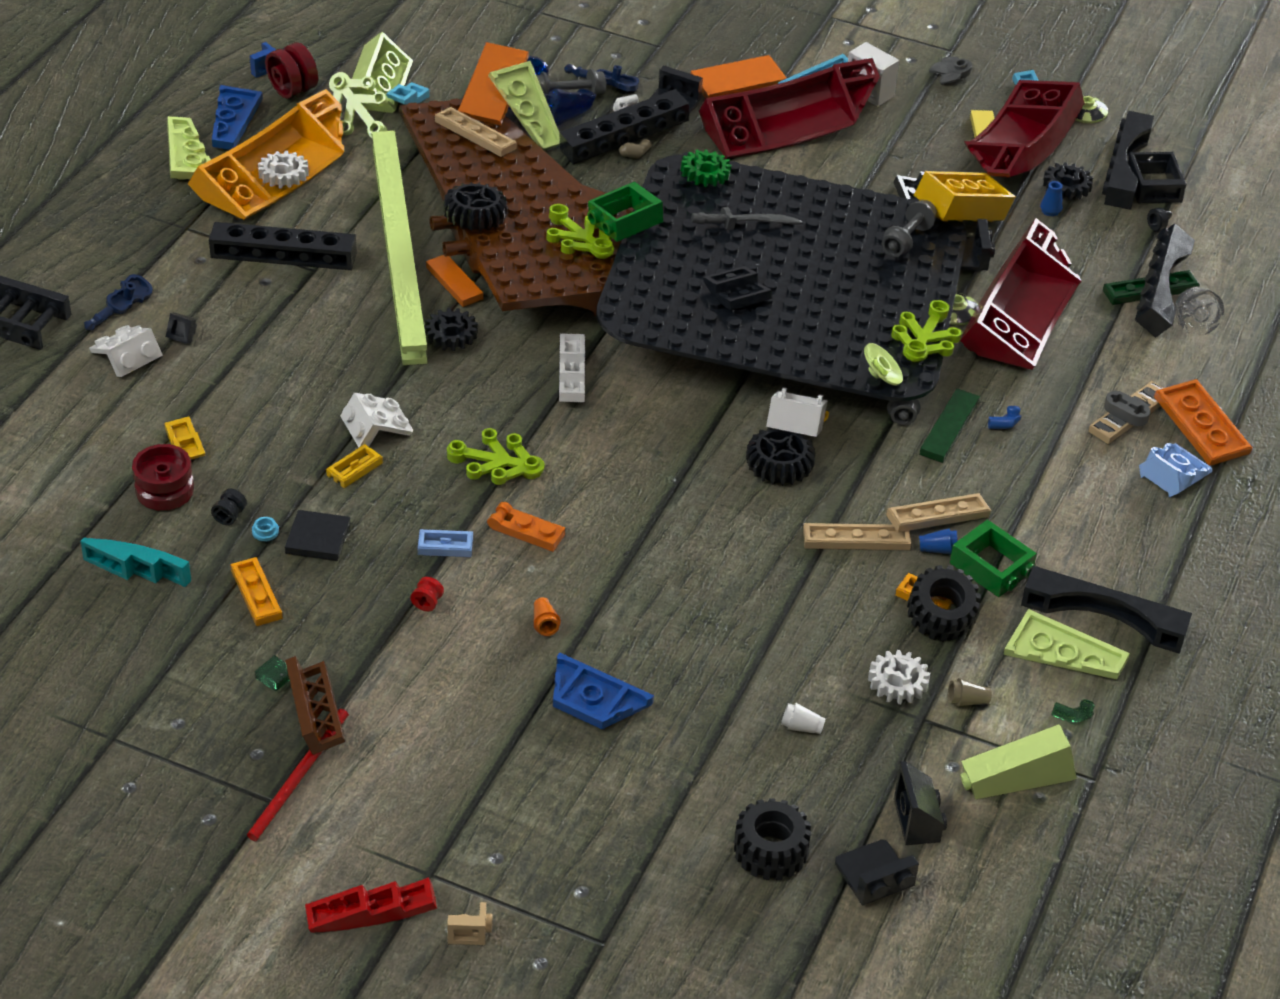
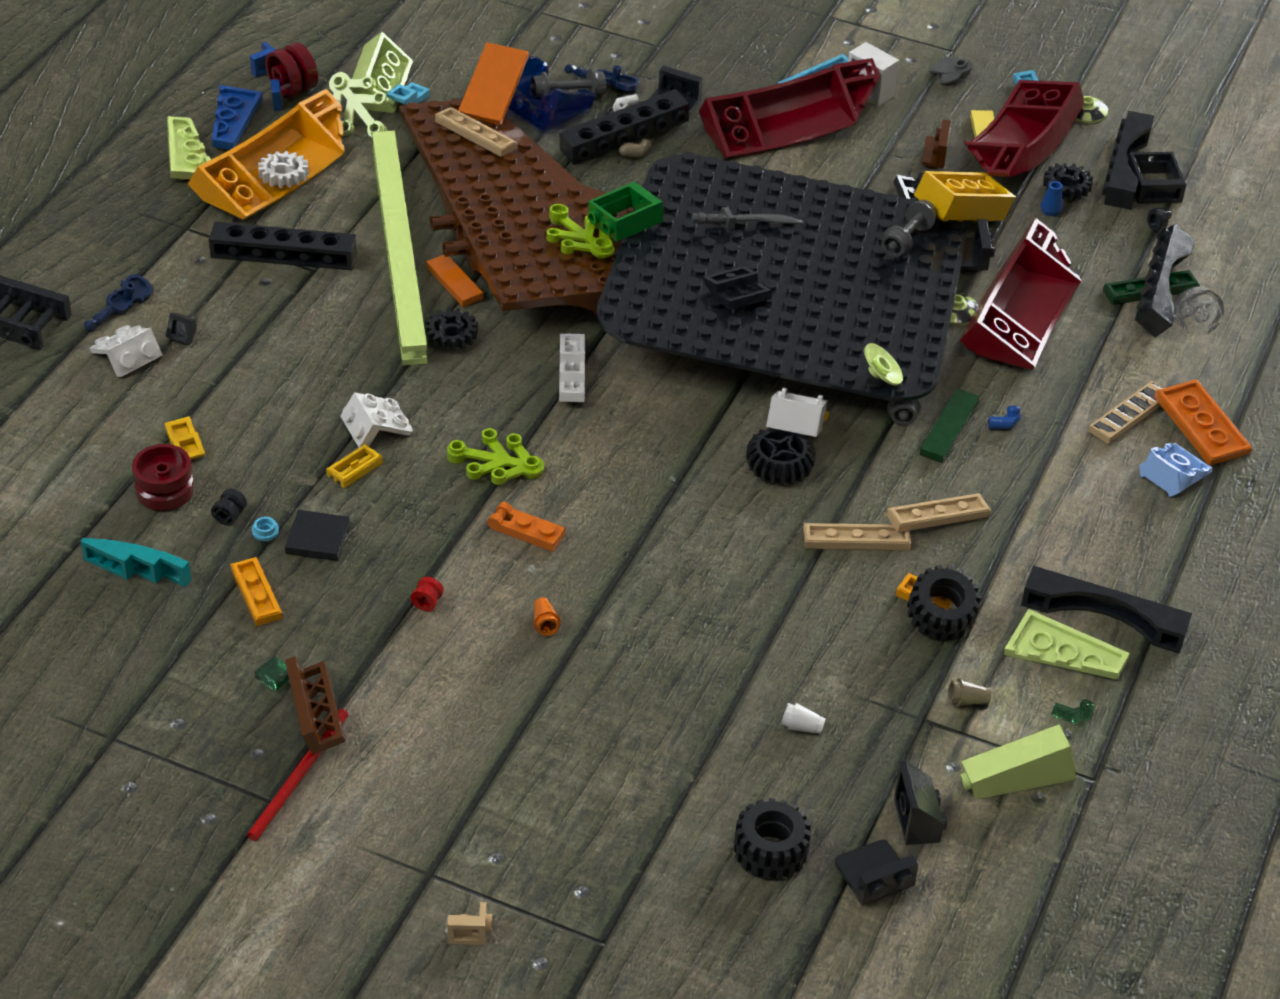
red slope [305,878,437,933] -> none
light blue tile [418,529,473,557] -> none
black gear [443,182,508,232] -> none
yellowish green wing [488,61,560,151] -> none
blue wing [553,653,654,729] -> none
green gear [680,149,732,187] -> none
orange tile [691,55,787,98] -> none
white gear [868,650,930,704] -> none
lime plant [891,300,962,362] -> none
blue cone [919,528,958,554] -> none
green window [950,519,1037,598] -> none
dark grey beam [1104,391,1150,427] -> none
none -> blue tile [271,79,282,111]
none -> reddish brown bracket [922,119,951,168]

